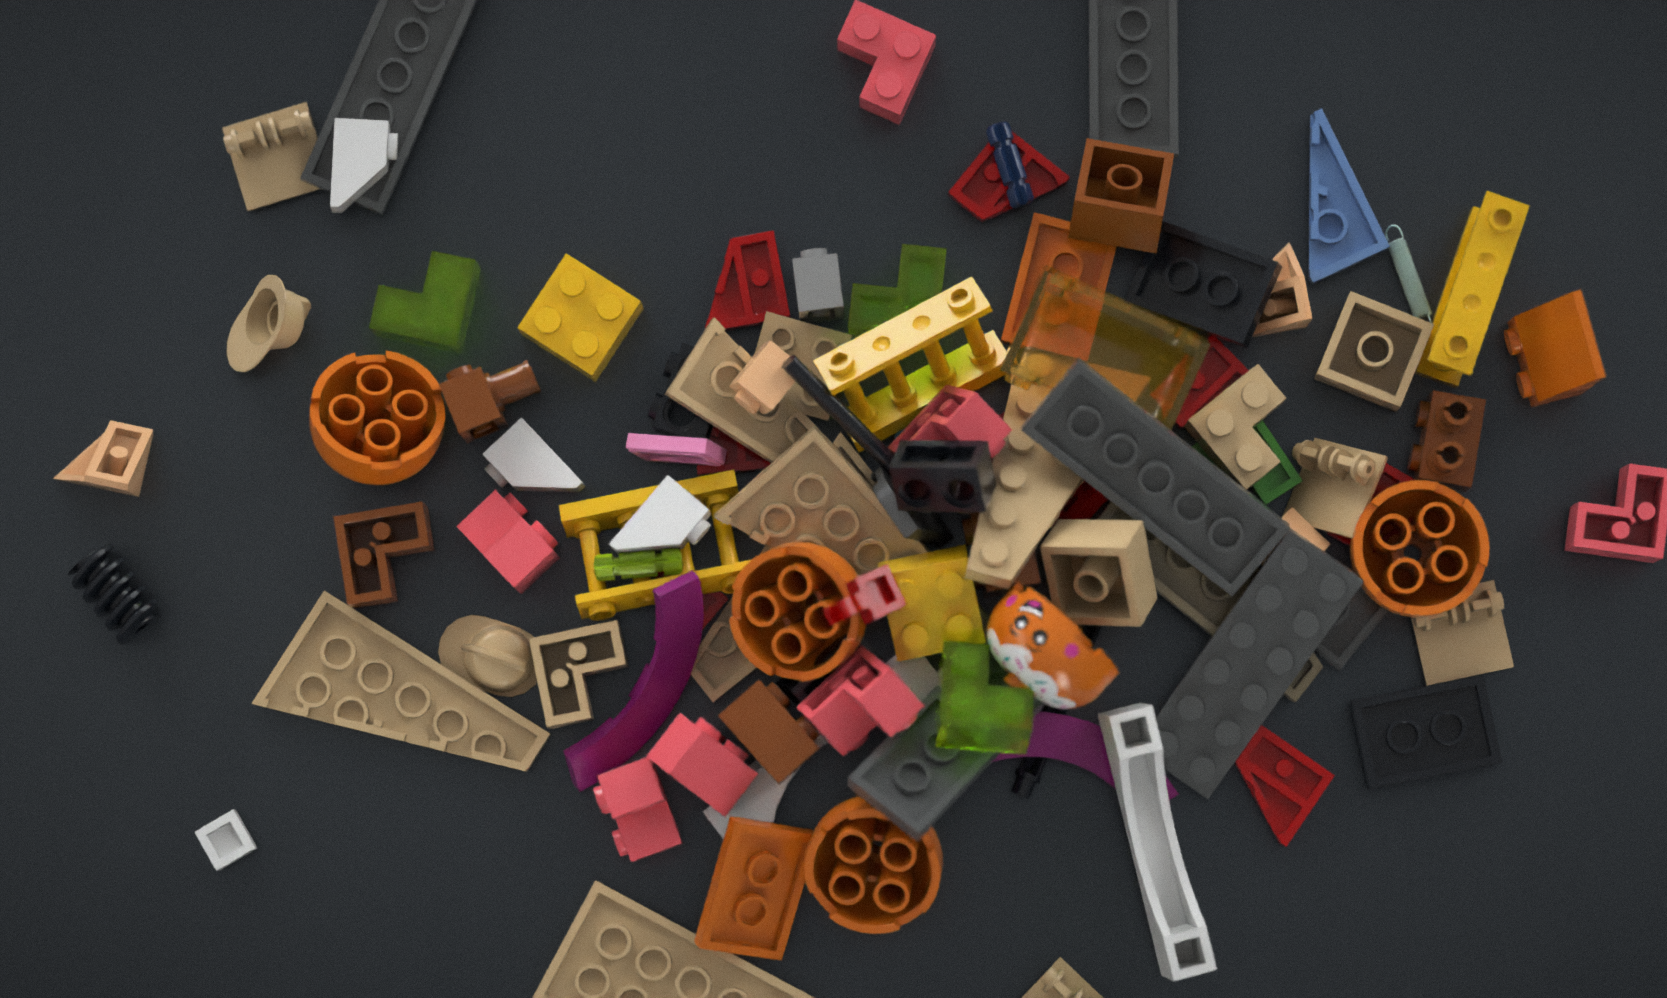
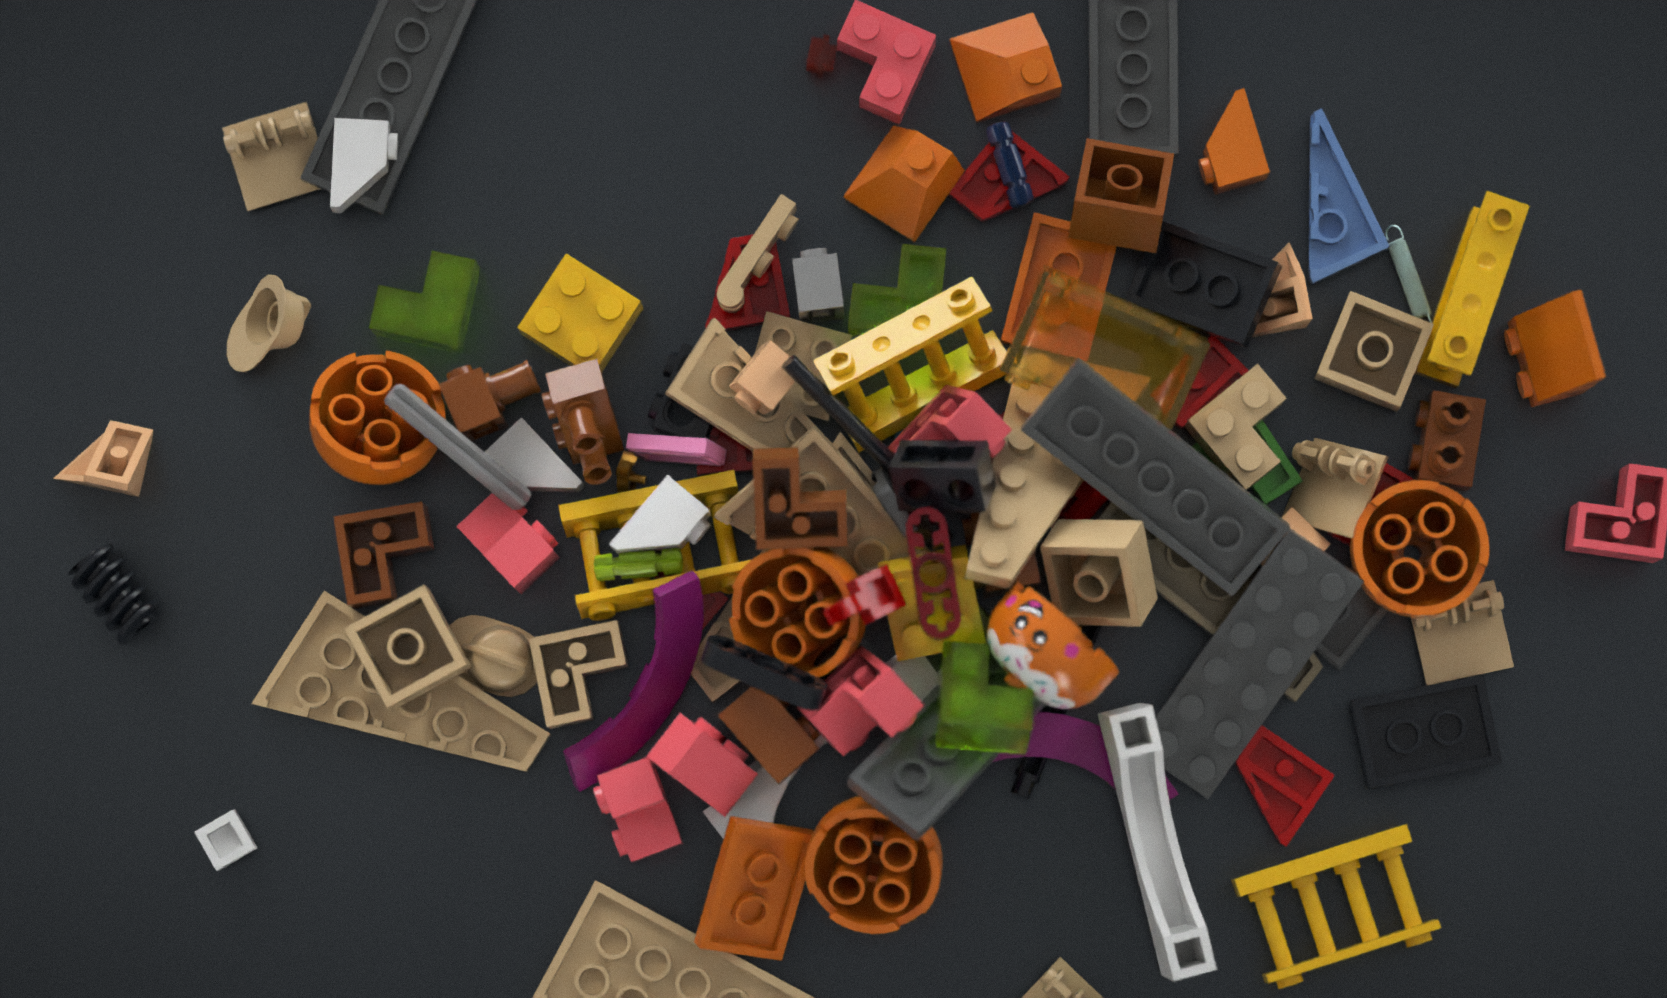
none -> tan brick [344,585,472,711]
none -> light grey axle [384,384,531,510]
none -> dark orange brick [542,359,624,485]
none -> pearl gold piece [616,451,647,493]
none -> black beam [701,635,827,710]
none -> tan plate [717,194,799,313]
none -> dark orange brick [753,447,848,550]
none -> clear red plate [806,34,838,79]
none -> orange slope [843,125,965,243]
none -> dark red beam [905,507,961,641]
none -> orange slope [949,13,1062,123]
none -> orange slope [1198,88,1270,195]
none -> yellow fence [1231,824,1441,989]

